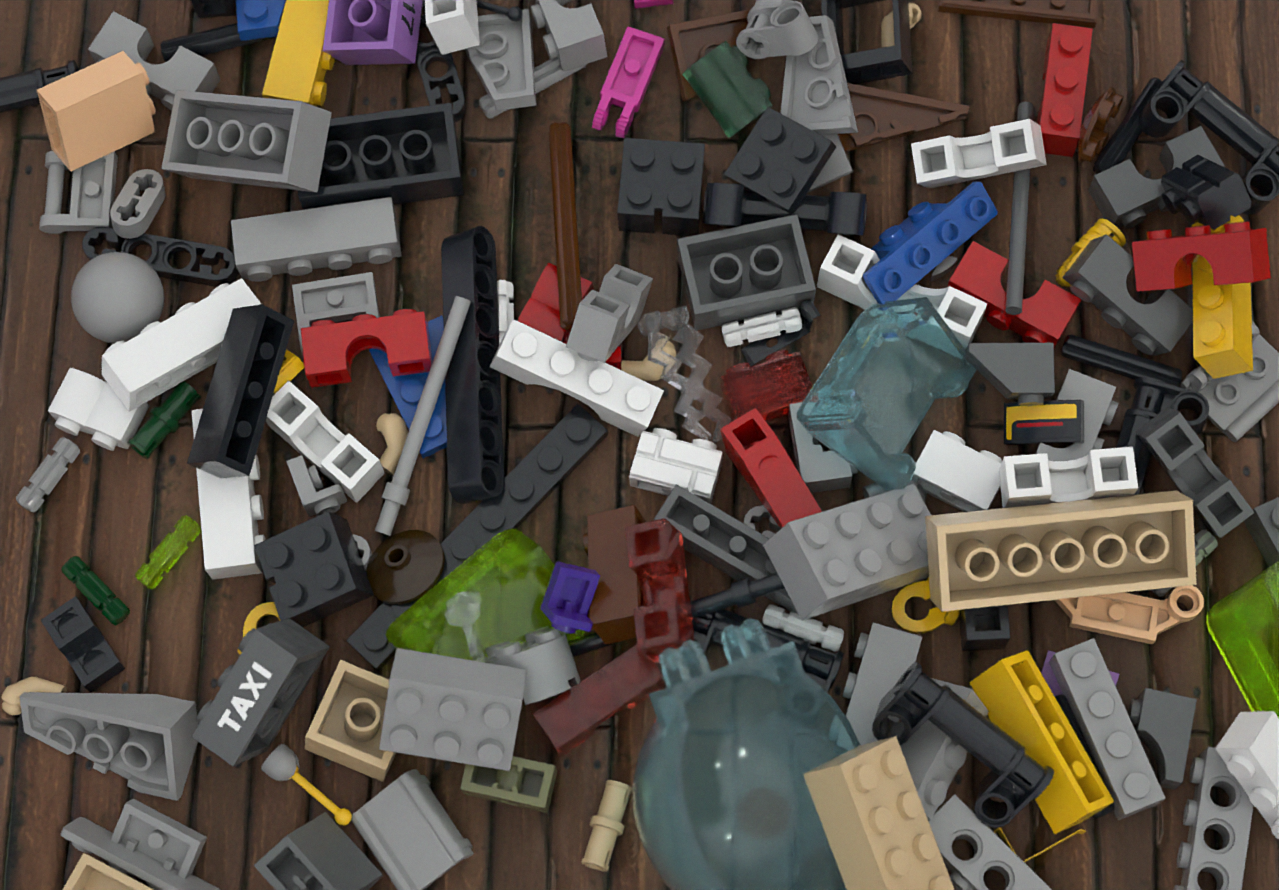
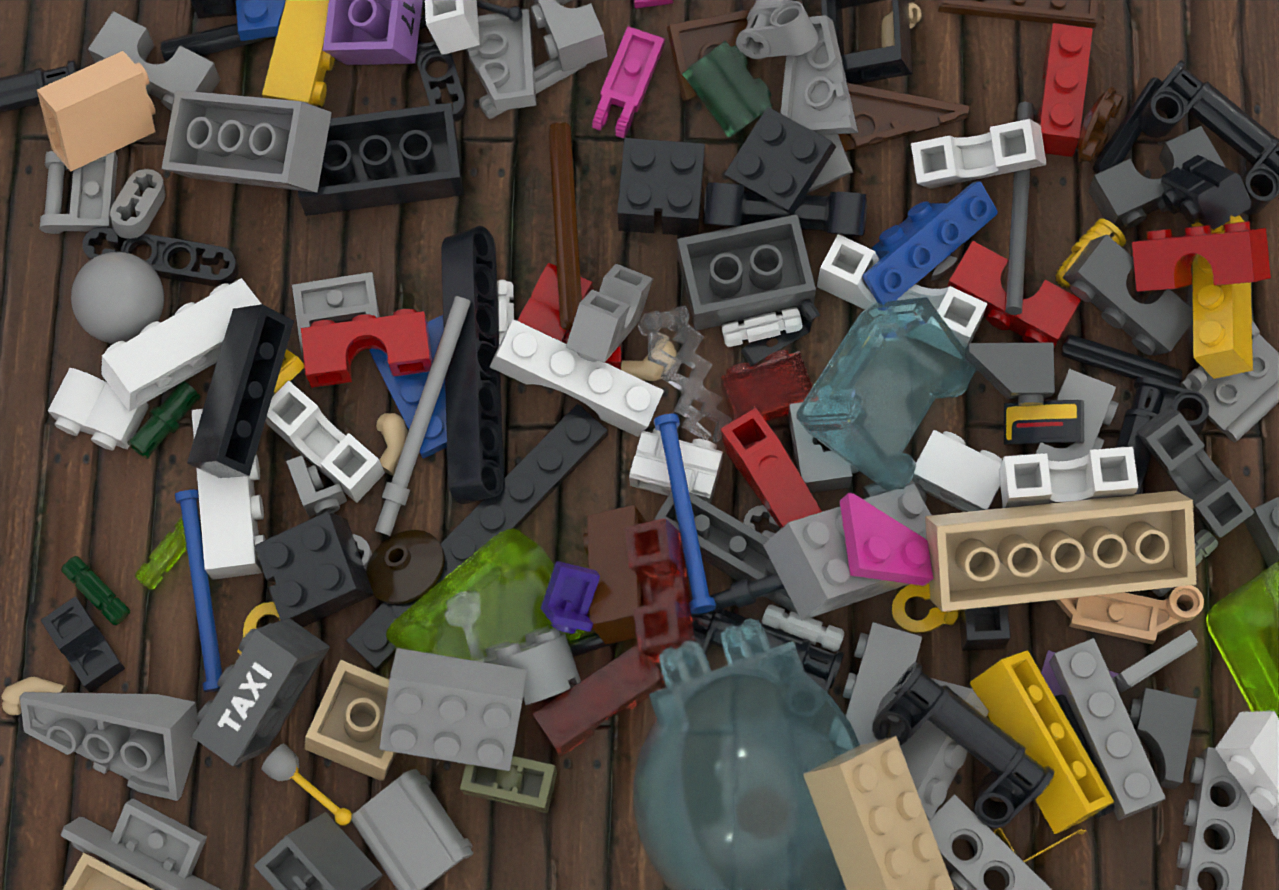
light grey axle [16,437,80,513] -> none
light grey brick [231,197,402,282] -> none
tan pin [581,780,632,872] -> none
none -> blue bar [175,490,222,692]
none -> blue bar [654,414,716,614]
none -> dark pink wing [840,493,934,586]
none -> light grey tile [1112,630,1198,693]

